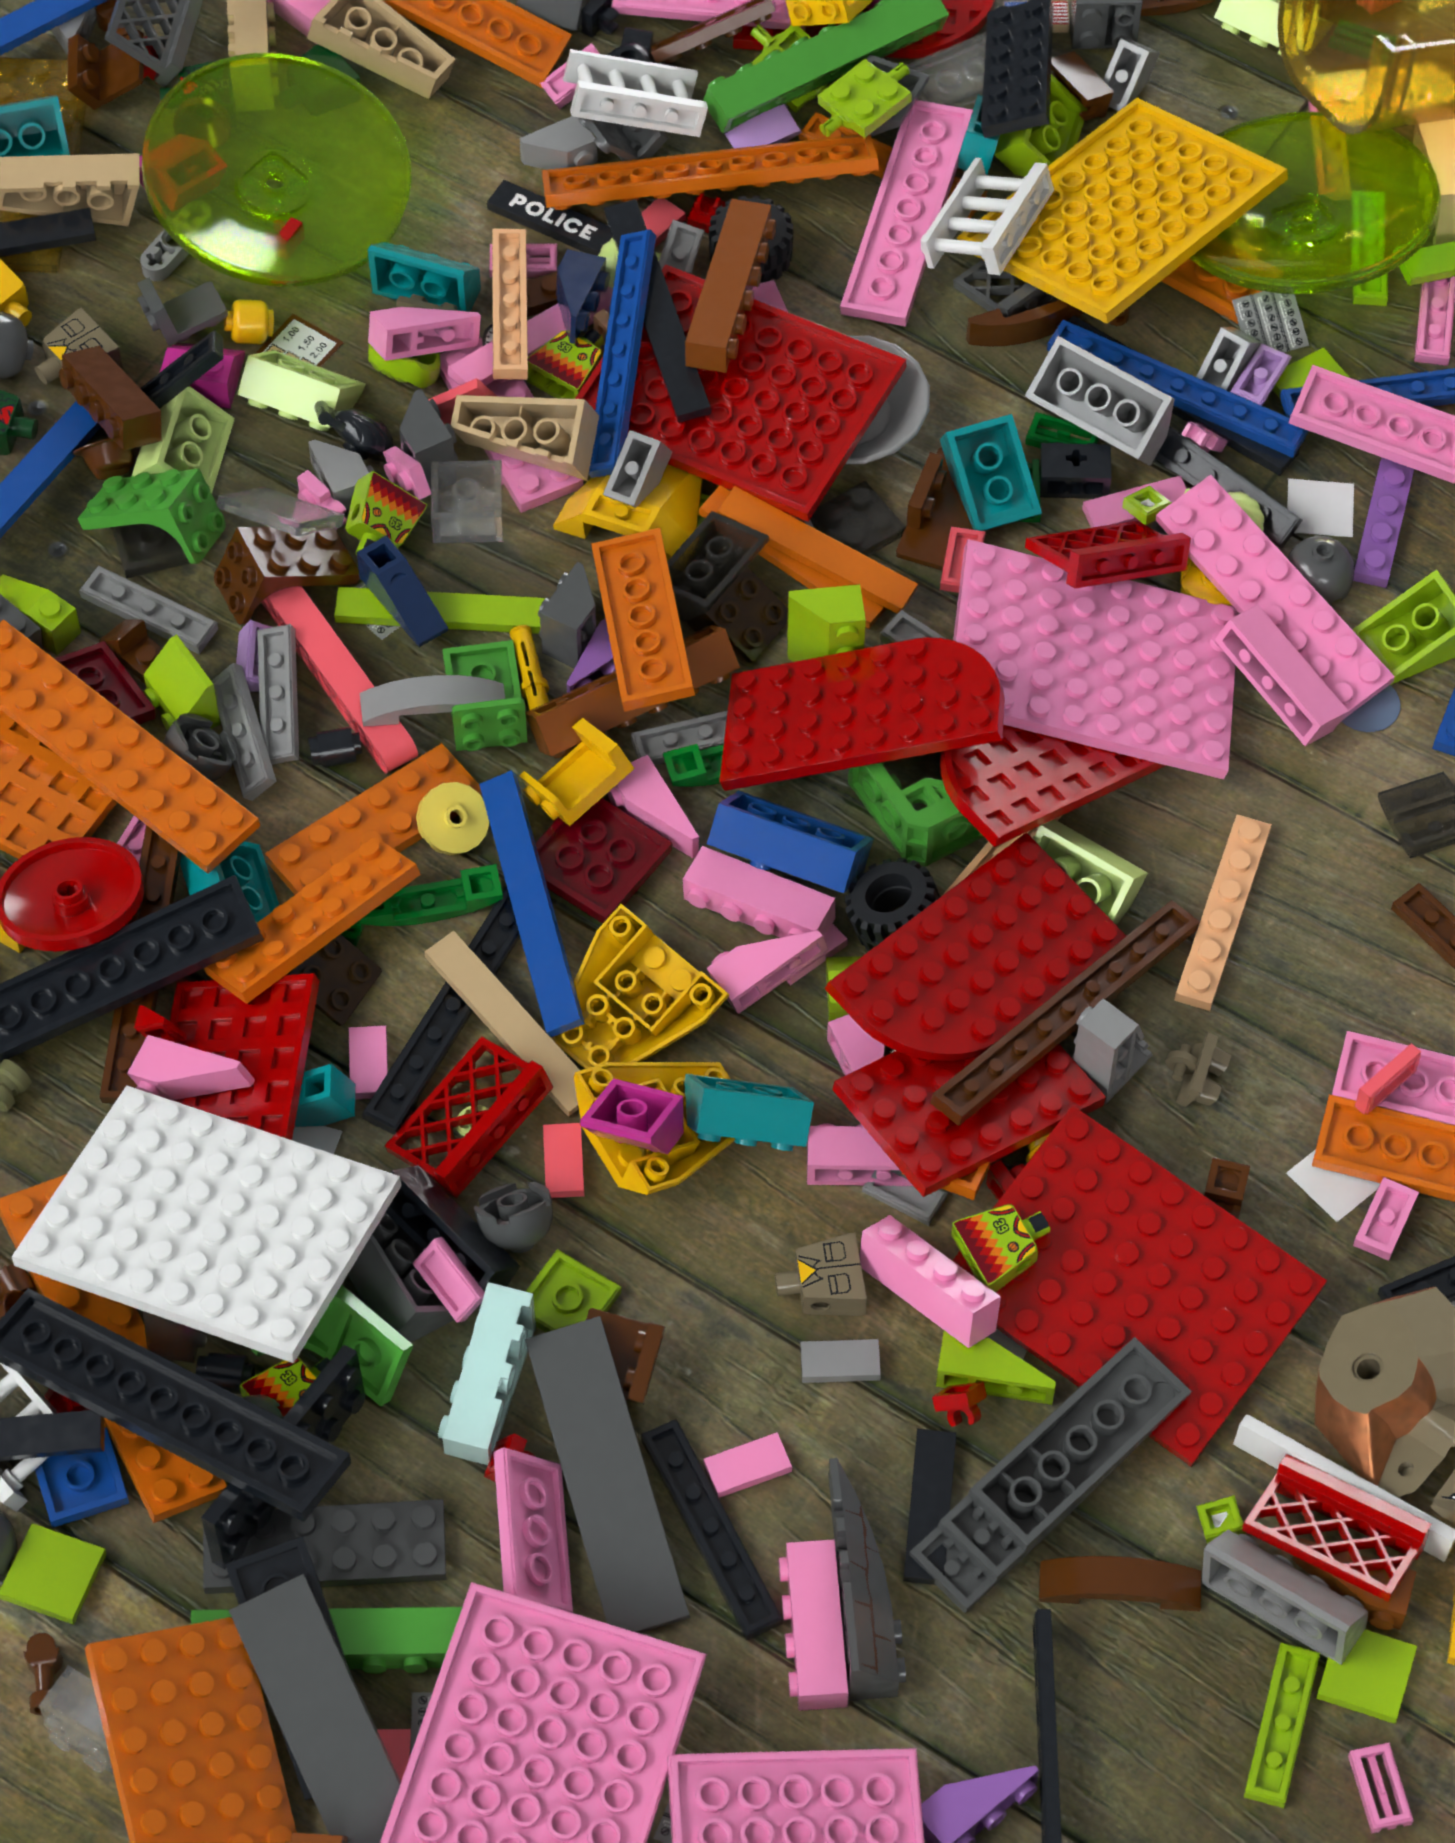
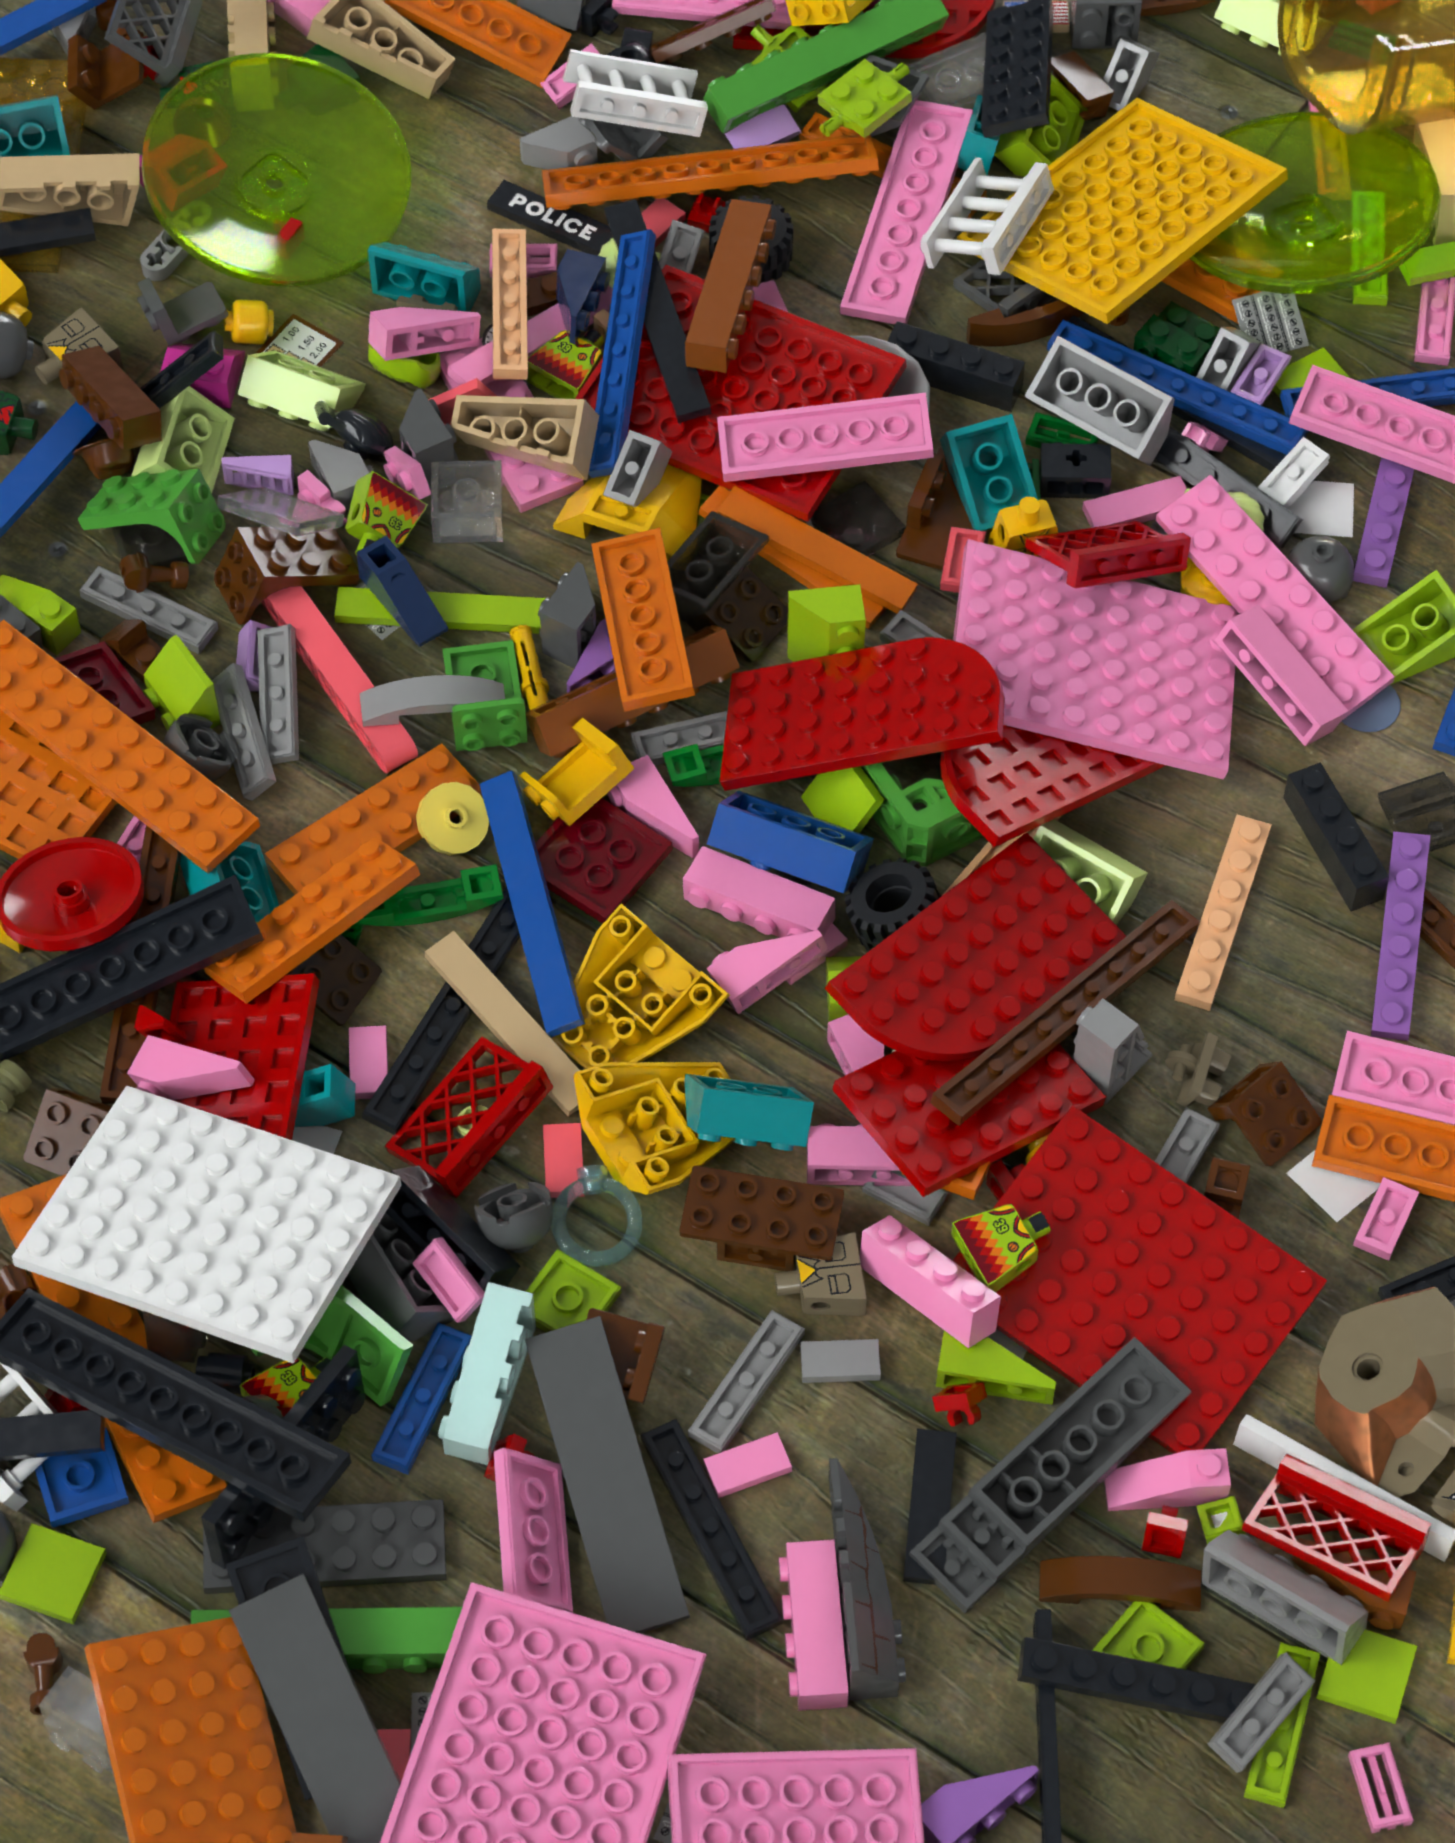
black brick [308,727,362,768] -> none
dark pink slope [580,1078,684,1154] -> none
lime tile [1122,485,1172,525] -> none
coral tile [1355,1043,1421,1115] -> none
none -> bracket [23,1087,112,1176]
none -> reddish brown leg [119,552,189,593]
none -> lavender slope [221,455,294,495]
none -> blue tile [371,1323,472,1475]
none -> clear light blue piece [551,1165,643,1267]
none -> reddish brown bracket [679,1166,844,1271]
none -> light grey tile [688,1310,805,1454]
none -> bright pink plate [717,393,934,482]
none -> lime tile [801,766,884,833]
none -> black brick [887,321,1025,413]
none -> yellow torso [988,497,1058,558]
none -> black plate [1017,1637,1256,1723]
none -> lime tile [1093,1601,1205,1670]
none -> bright pink slope [1104,1448,1231,1511]
none -> dark green plate [1133,301,1220,377]
none -> red tile [1141,1505,1189,1559]
none -> light grey tile [1155,1107,1220,1184]
none -> reddish brown bracket [1207,1061,1322,1166]
none -> light grey tile [1207,1653,1315,1773]
none -> white plate [1258,437,1330,509]
none -> black brick [1283,762,1389,912]
none -> medium lavender plate [1371,831,1430,1041]

